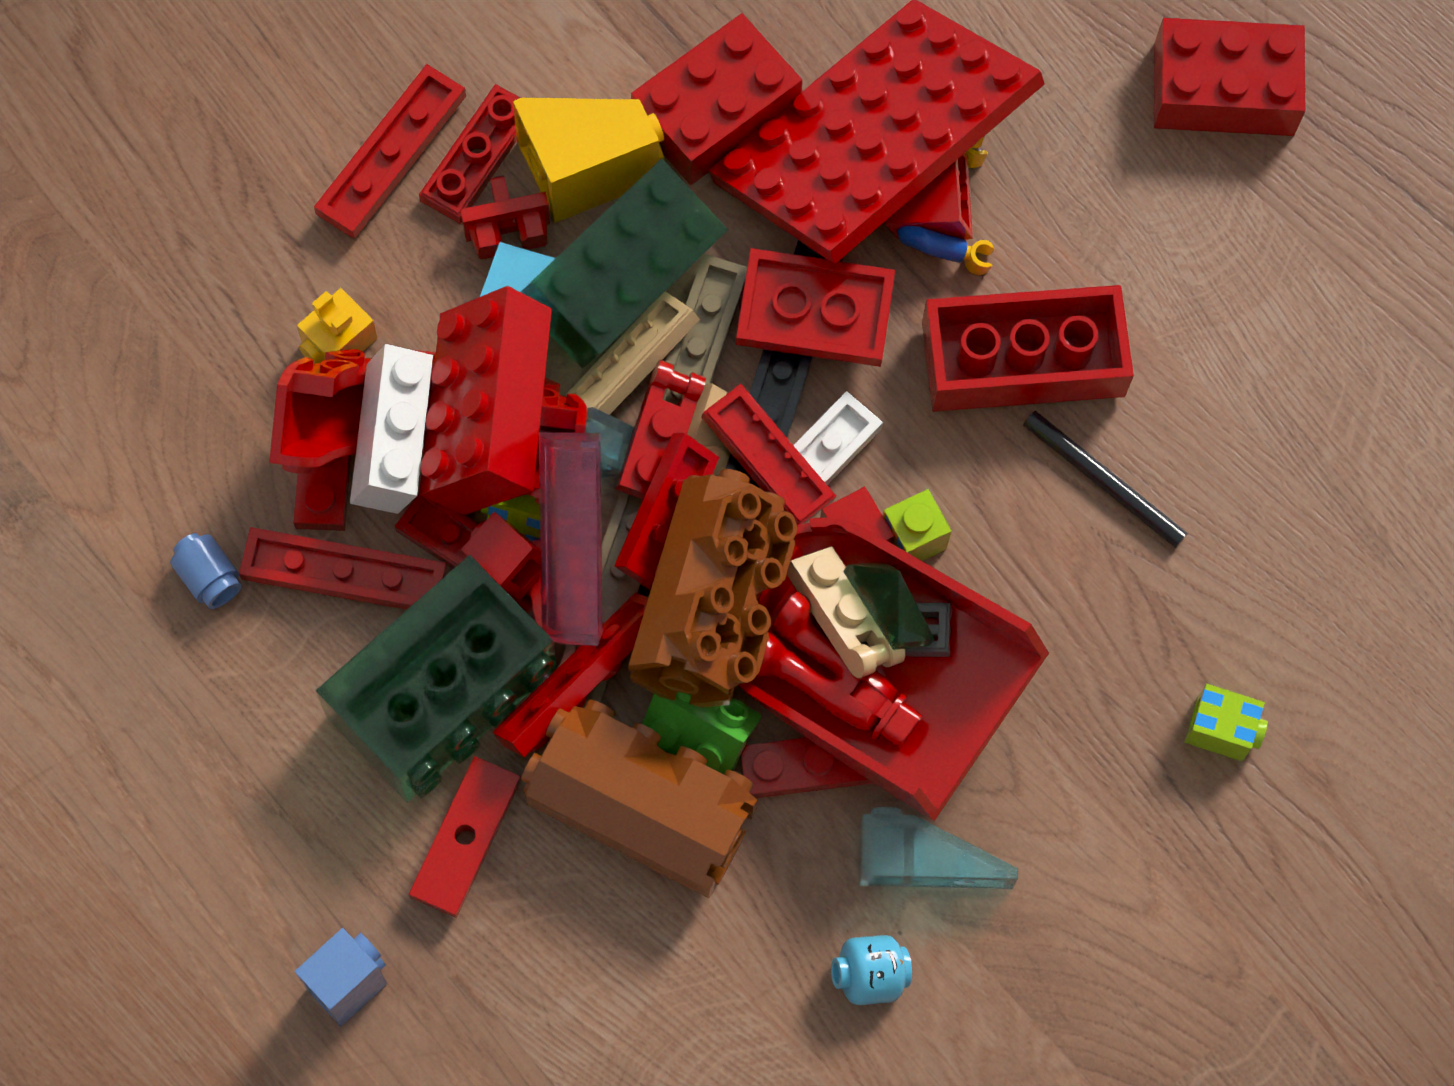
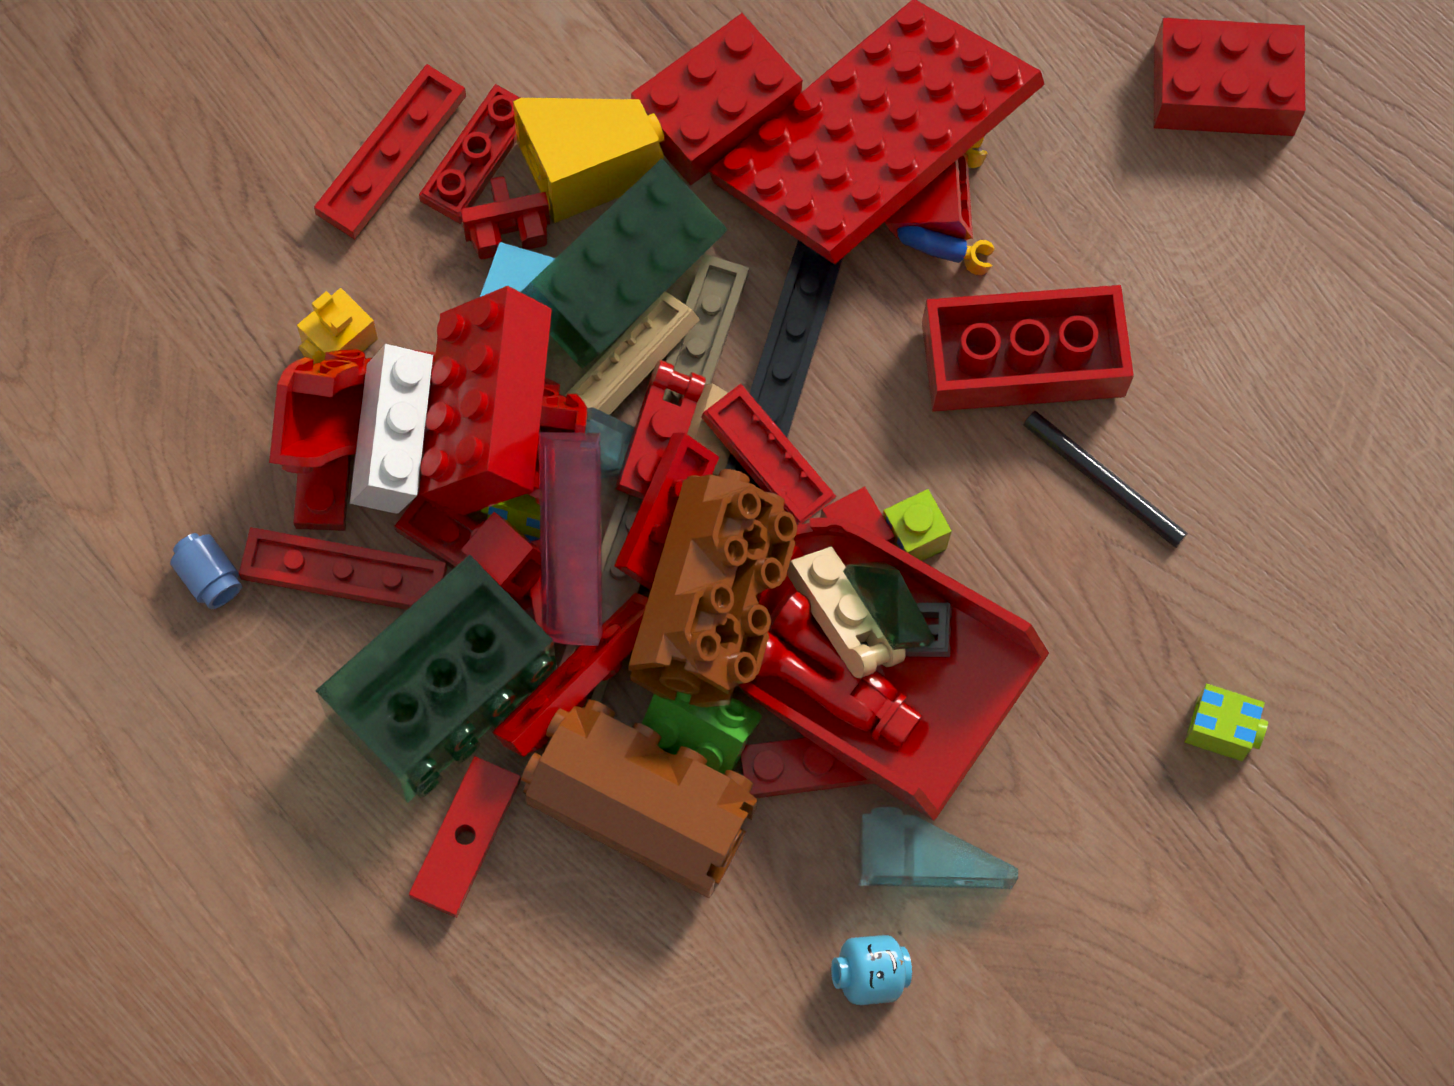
medium blue brick [294,928,387,1027] -> none
red plate [736,248,895,367] -> none
white plate [794,391,883,485] -> none

